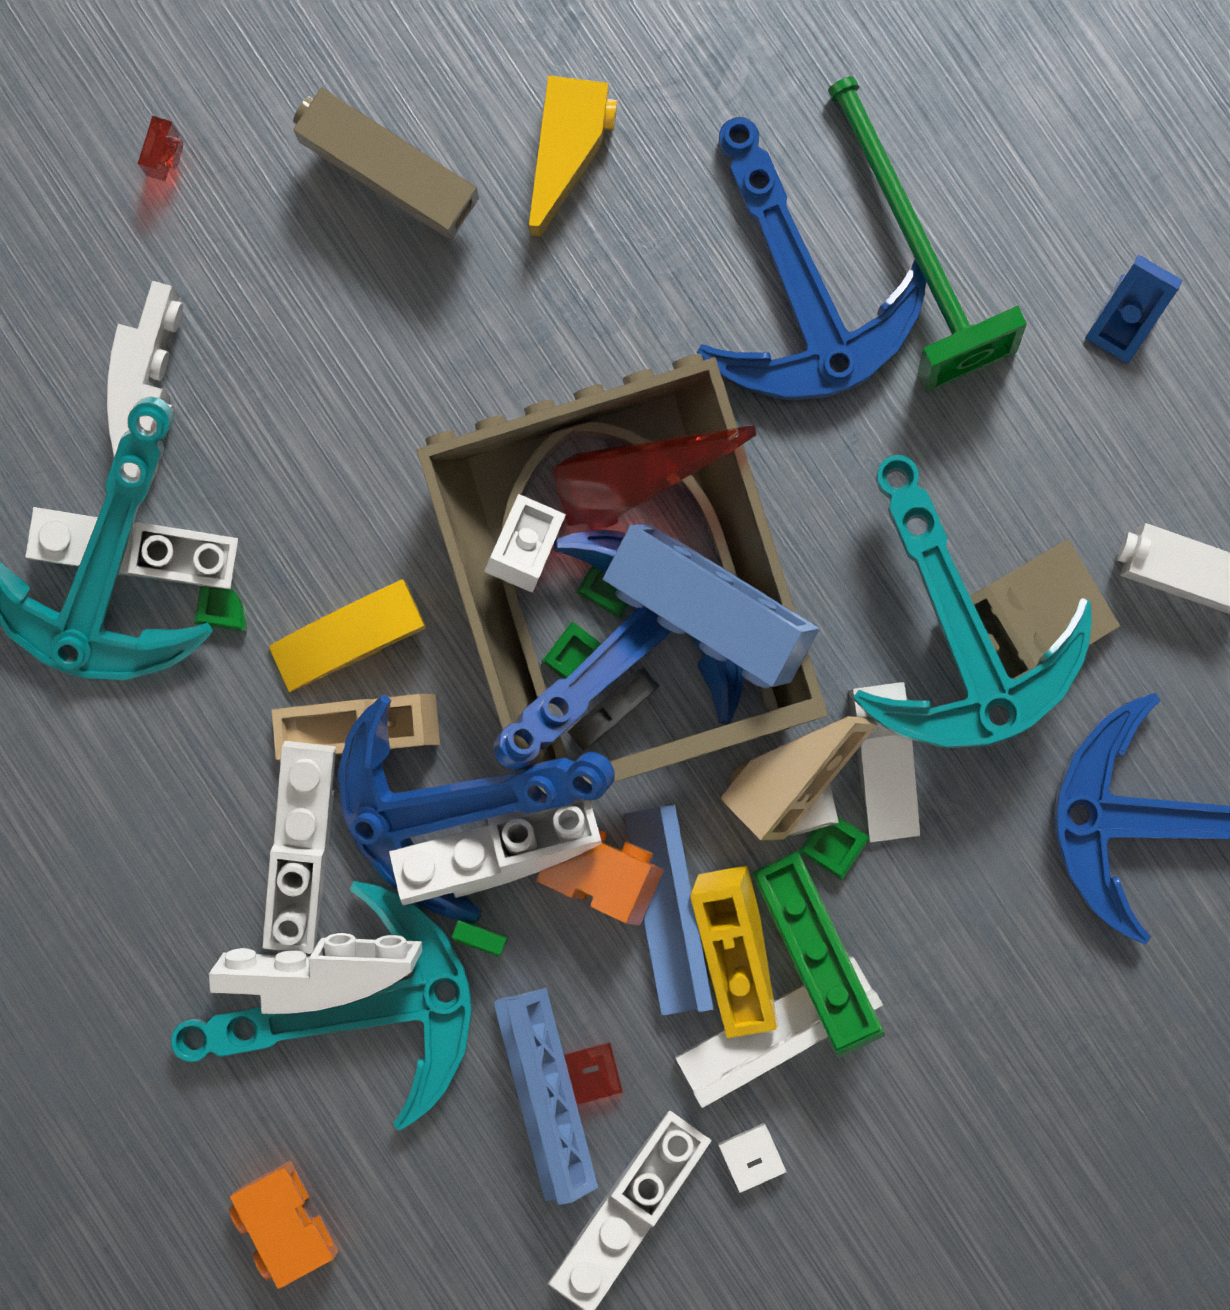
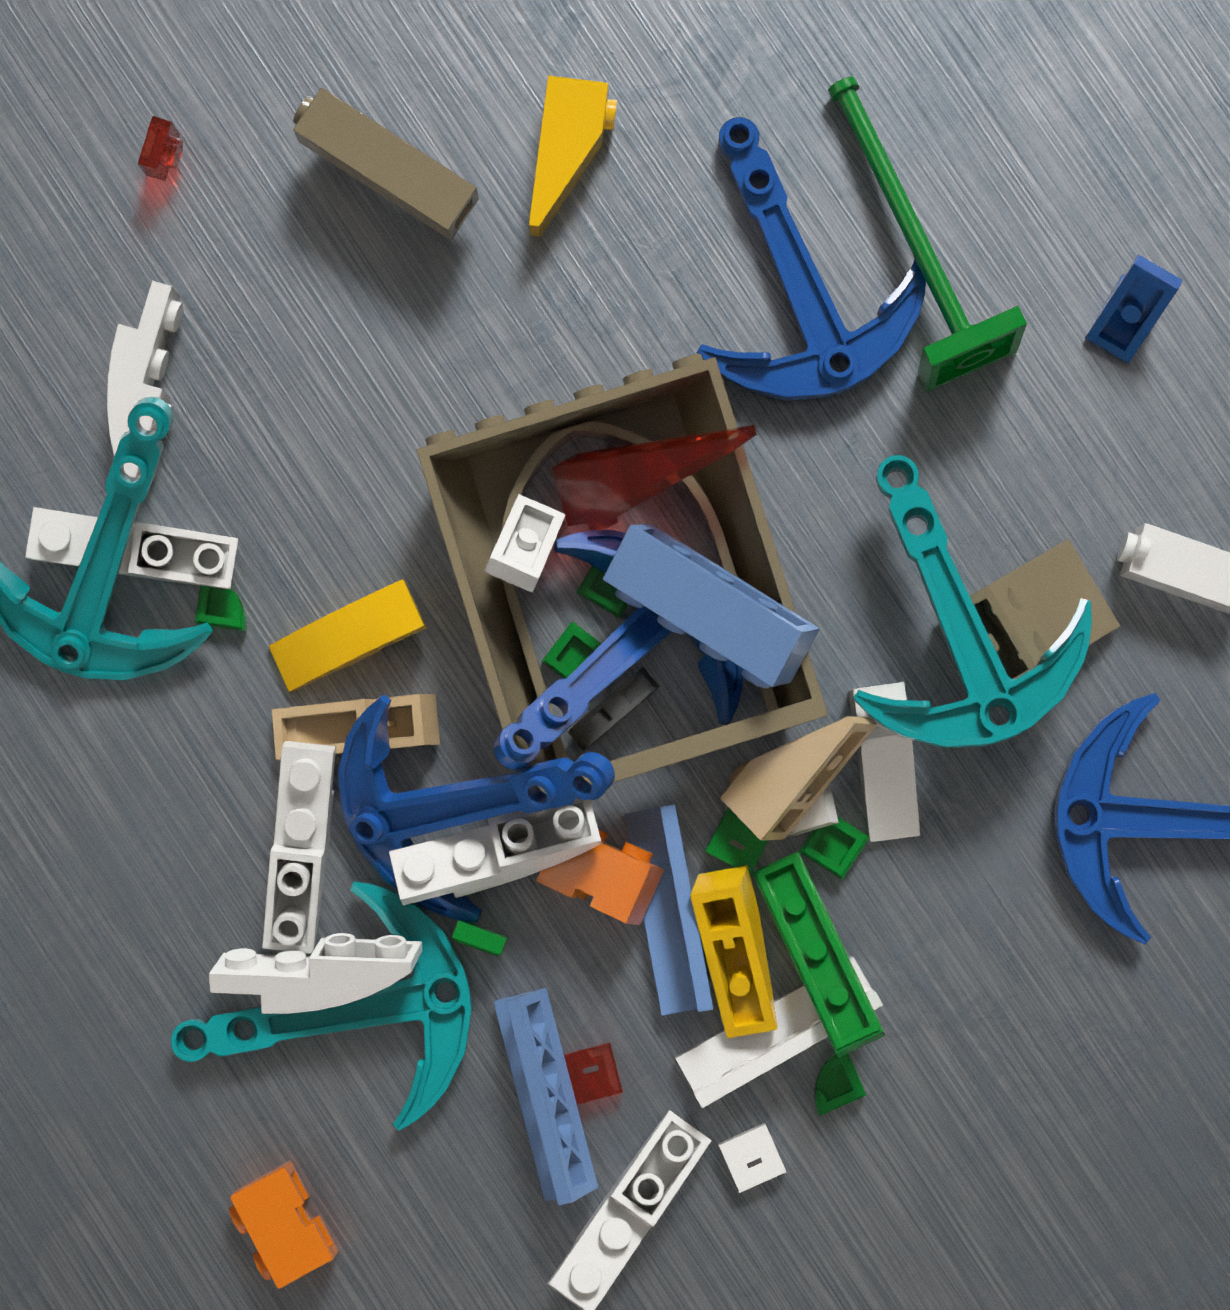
none -> green tile [705,807,769,875]
none -> green tile [814,1052,867,1116]

